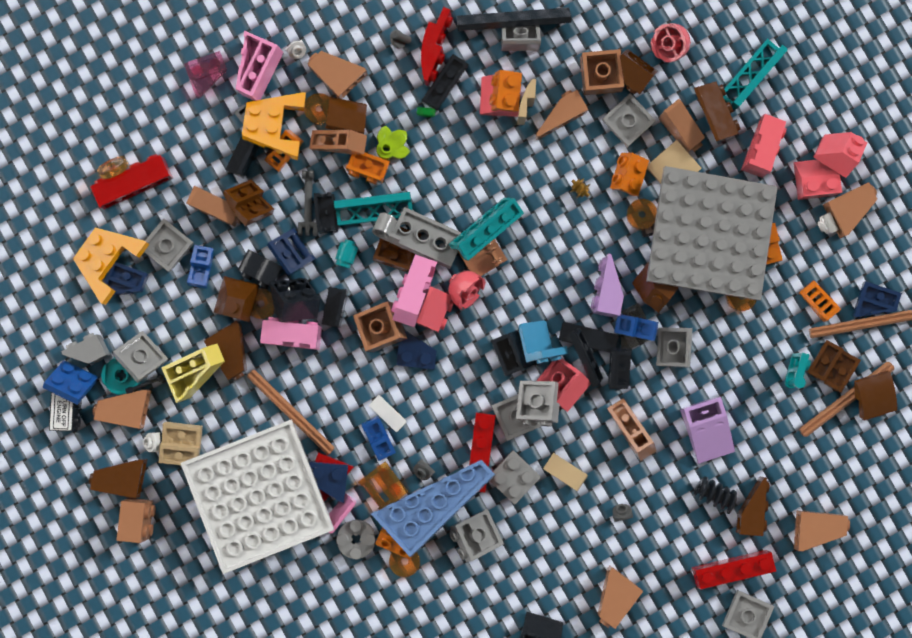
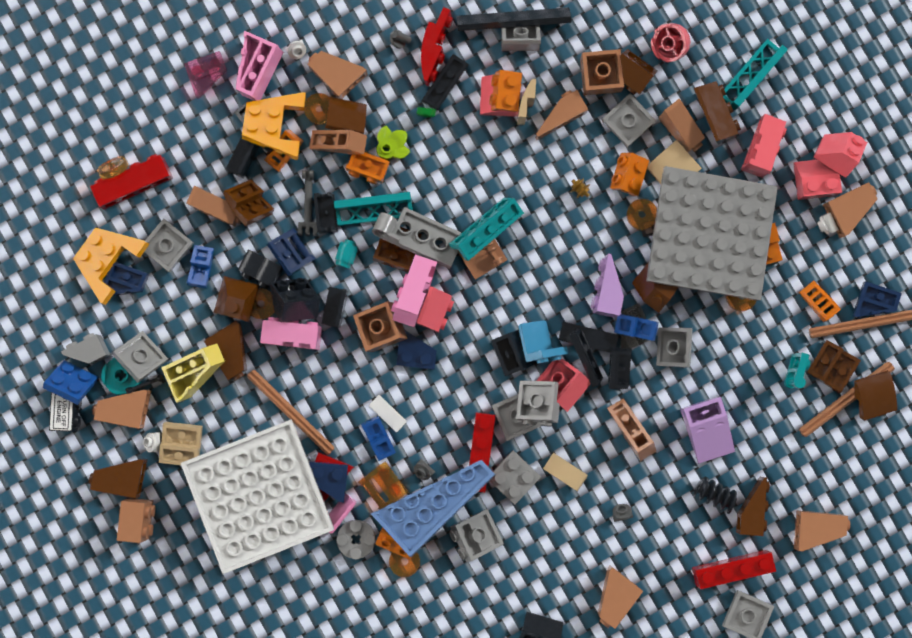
coral cylinder [448,271,486,309] -> none

